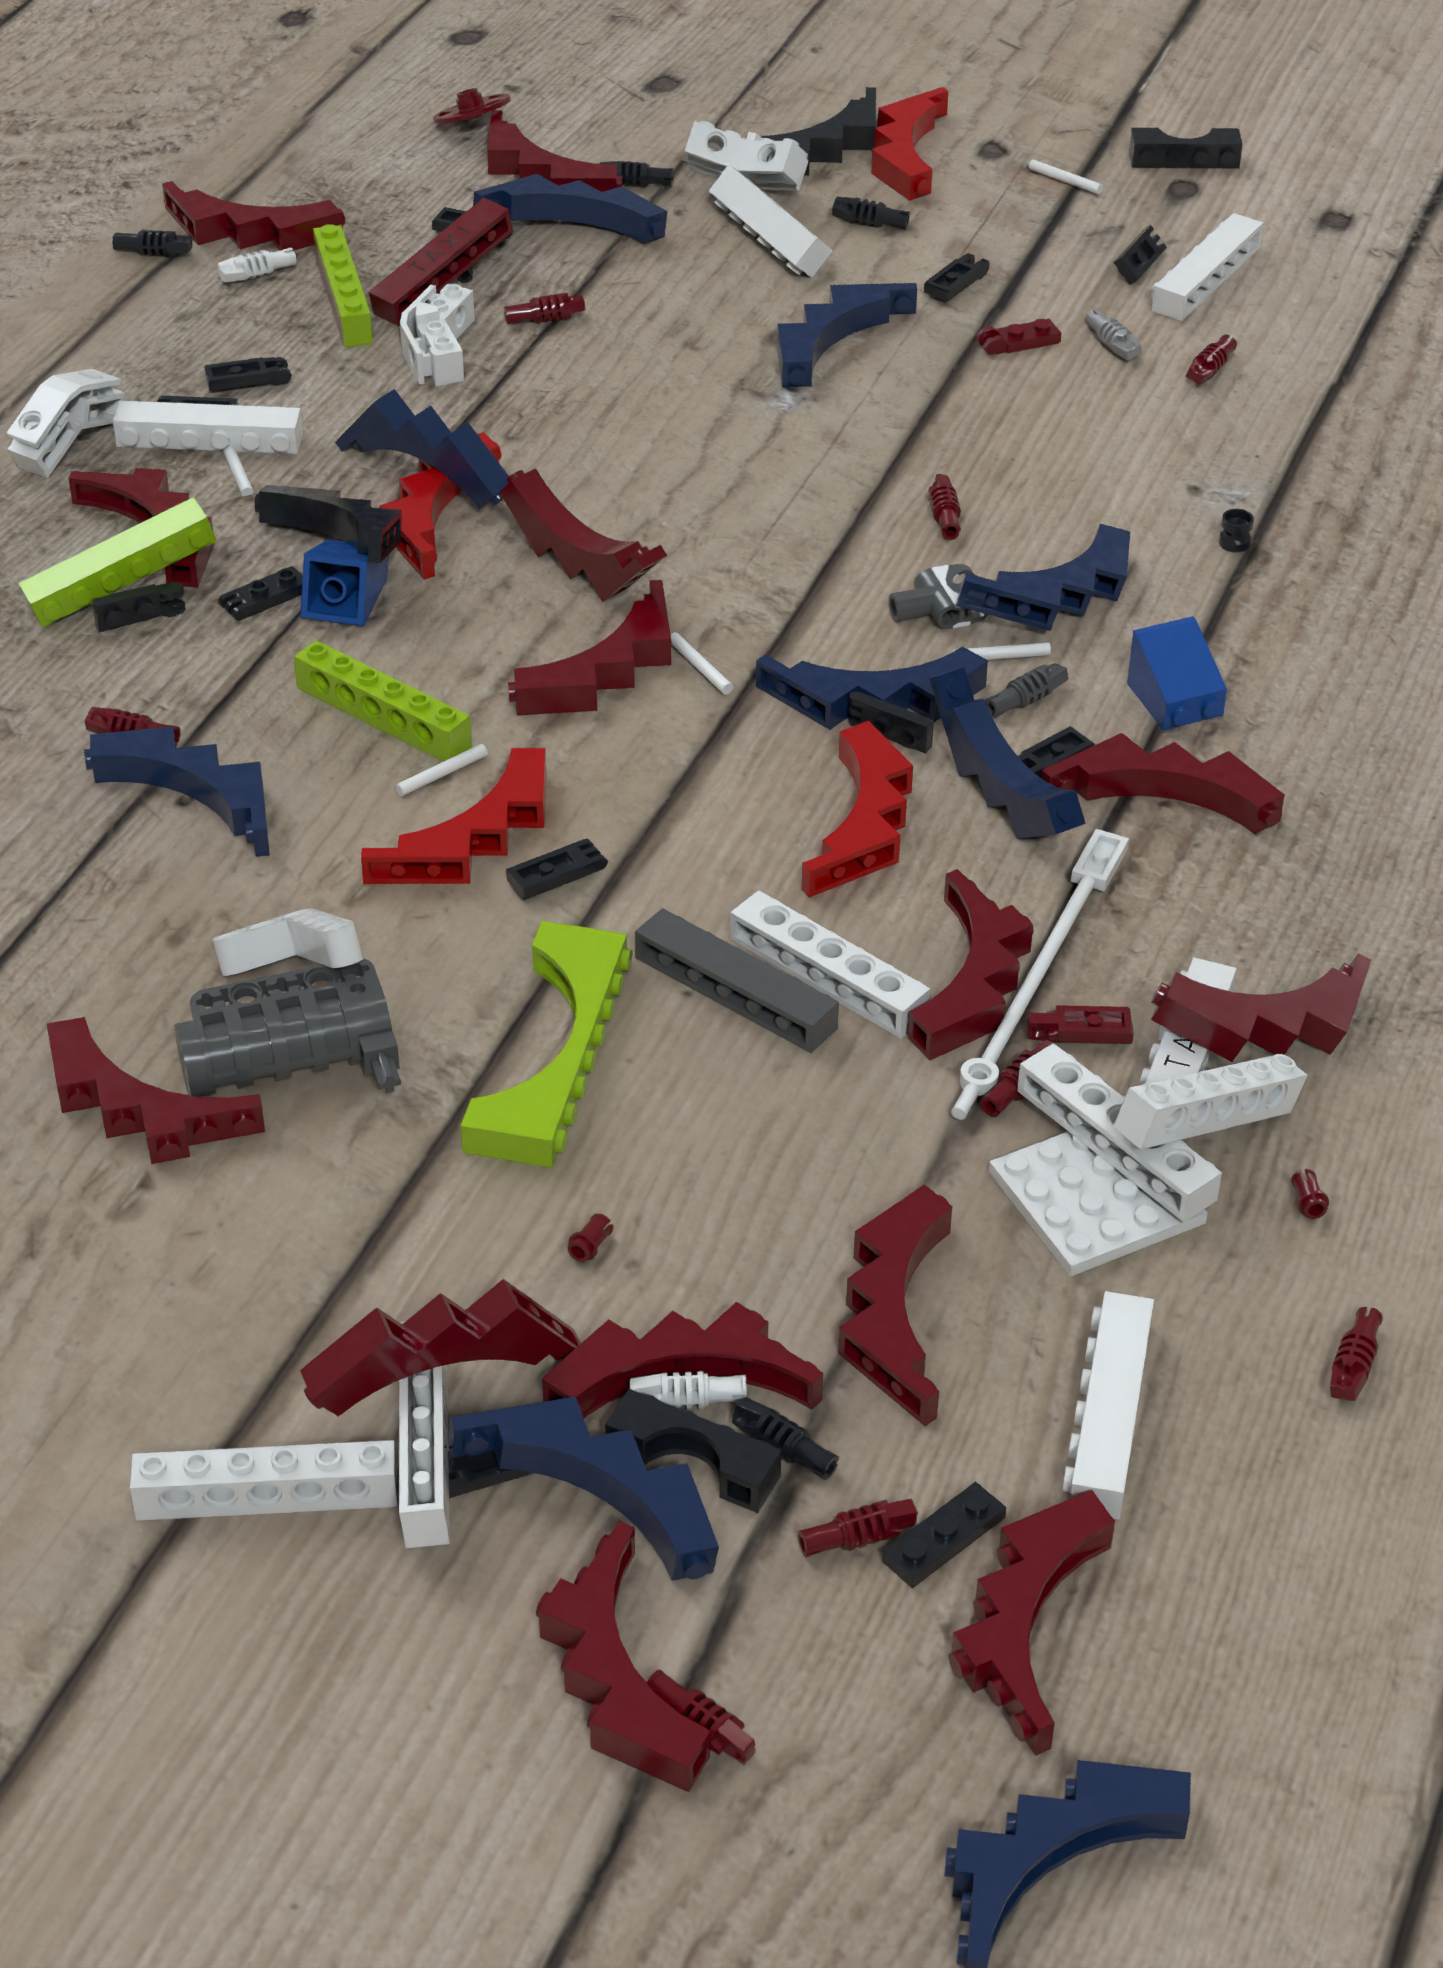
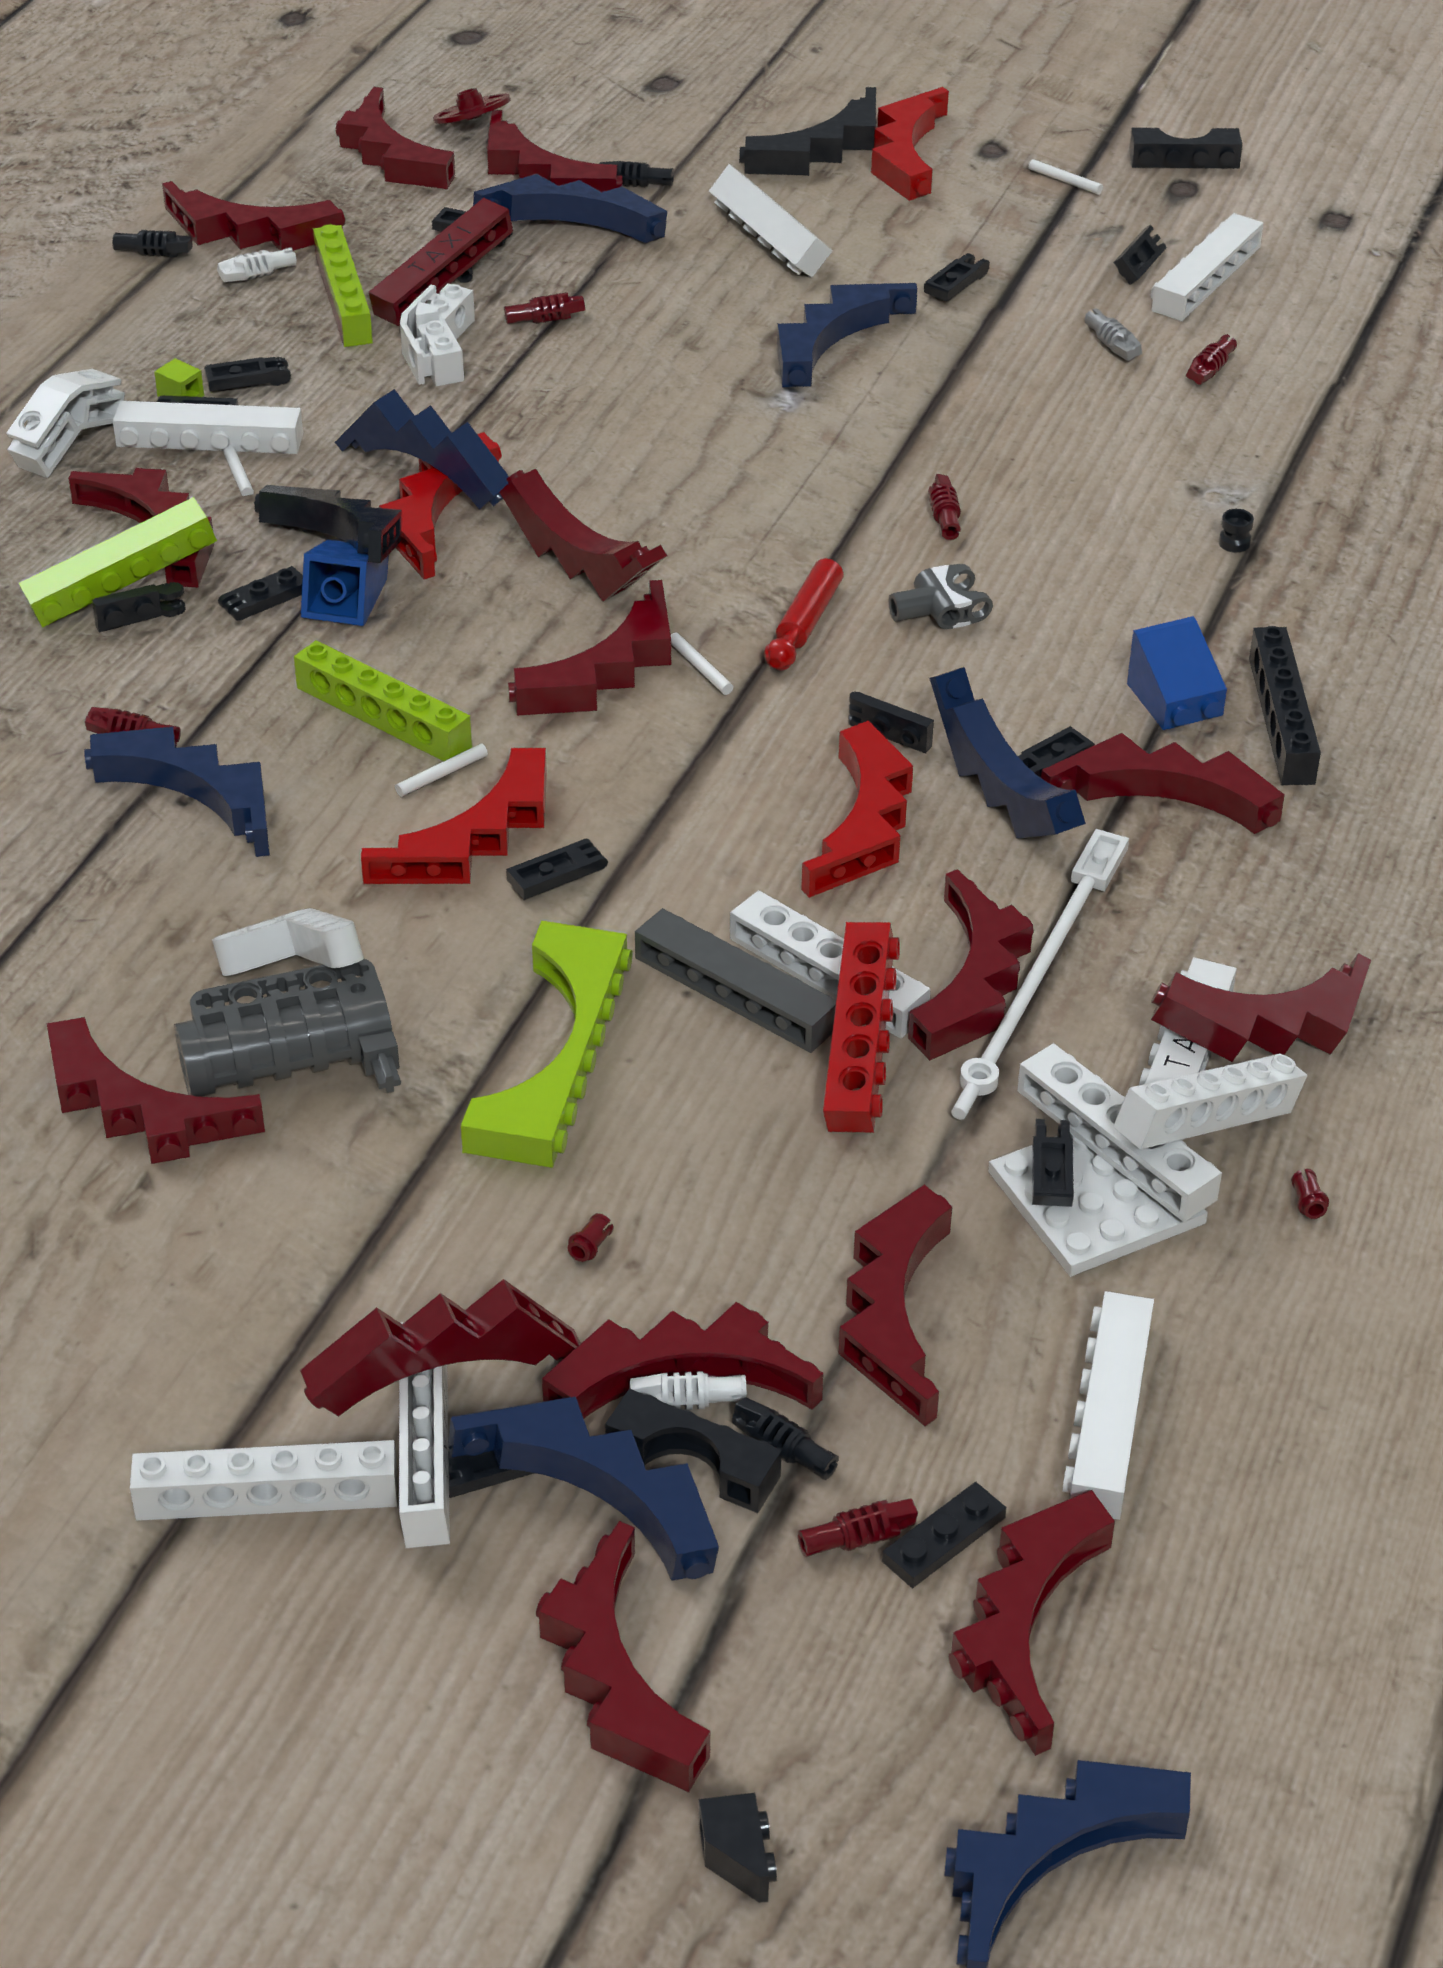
dark red hinge [646,1669,756,1765] -> none
white brick [681,121,809,191] -> none
dark blue arch [756,646,988,730] -> none
black hinge [832,197,910,230] -> none
white bar [951,642,1051,660] -> none
dark blue arch [956,524,1130,631] -> none
dark red hinge [976,318,1061,355] -> none
dark red hinge [981,1039,1053,1117] -> none
dark grey hinge [984,663,1069,718] -> none
dark red hinge [1026,1005,1134,1044] -> none
dark red hinge [1330,1307,1383,1401] -> none
none -> lime brick [154,358,204,397]
none -> dark red arch [336,87,455,190]
none -> black slope [699,1793,777,1903]
none -> red piece [764,558,844,670]
none -> red brick [823,922,900,1133]
none -> black hinge [1032,1119,1074,1207]
none -> black brick [1249,626,1321,785]

